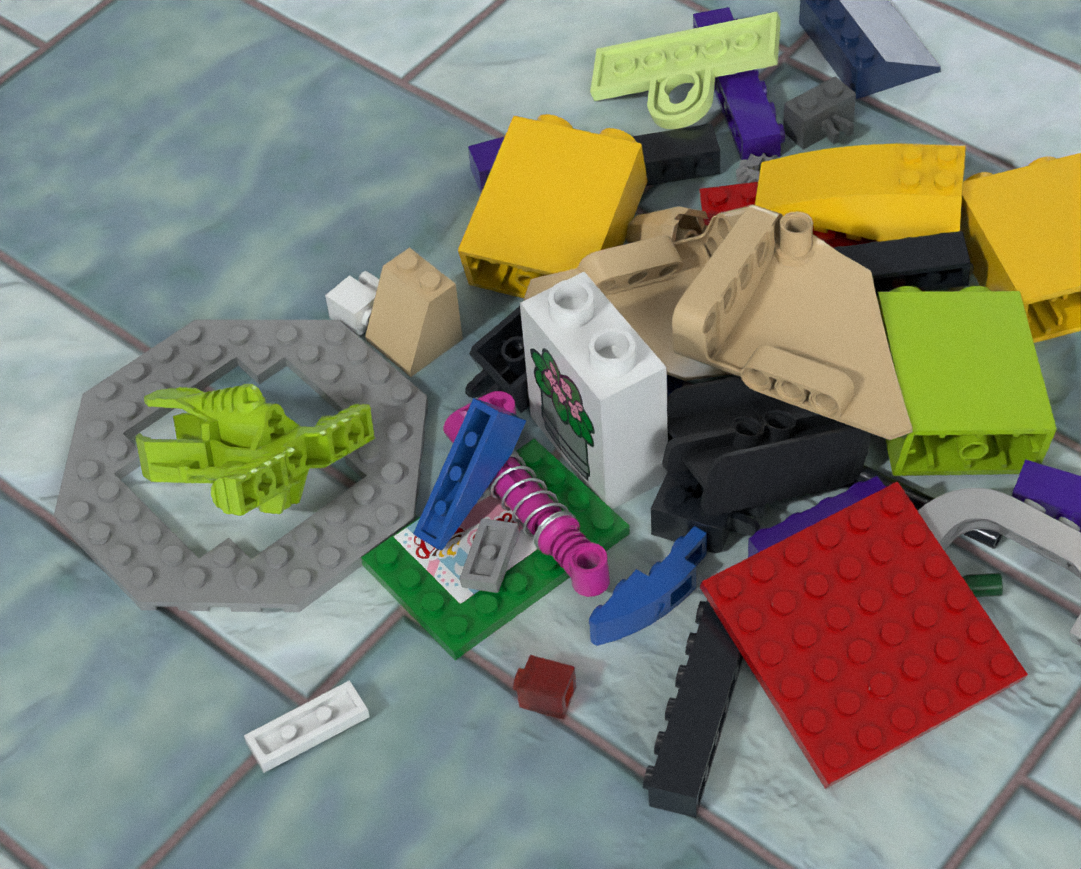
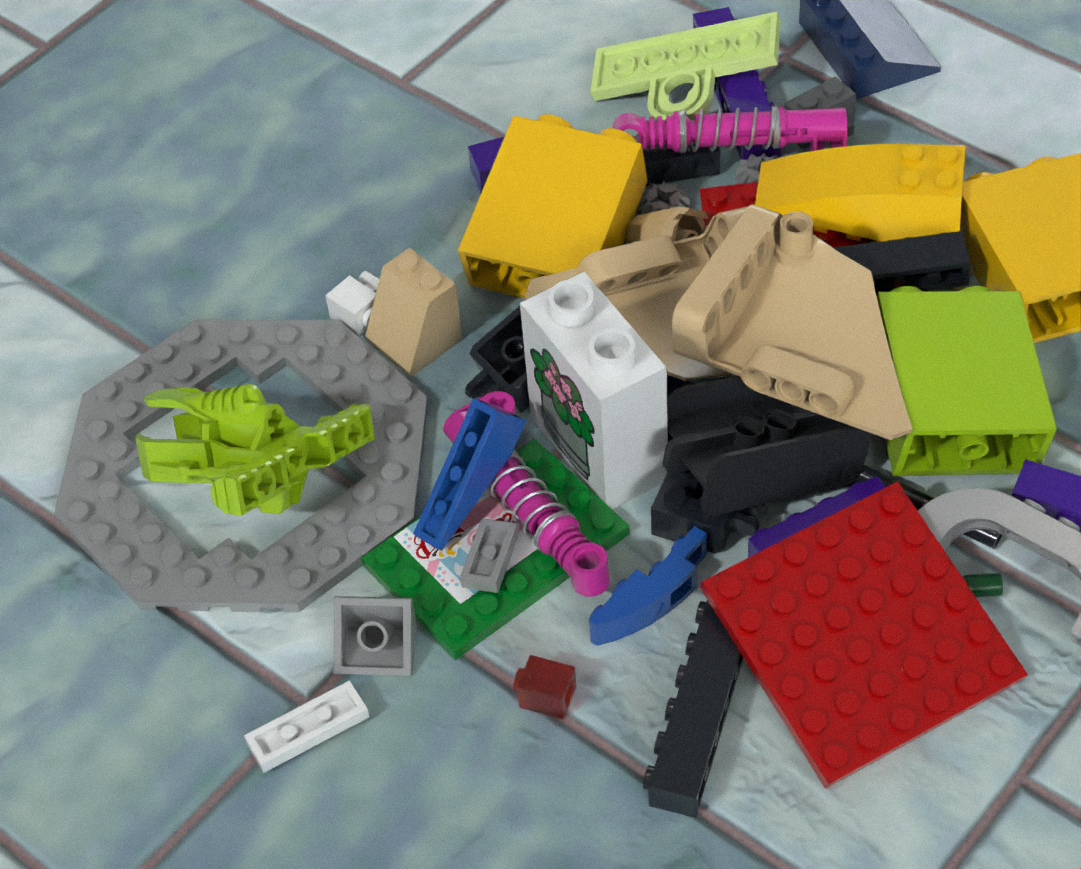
none -> light grey slope [334,596,418,676]
none -> dark pink piece [612,106,847,153]
none -> light grey gear [637,180,690,215]

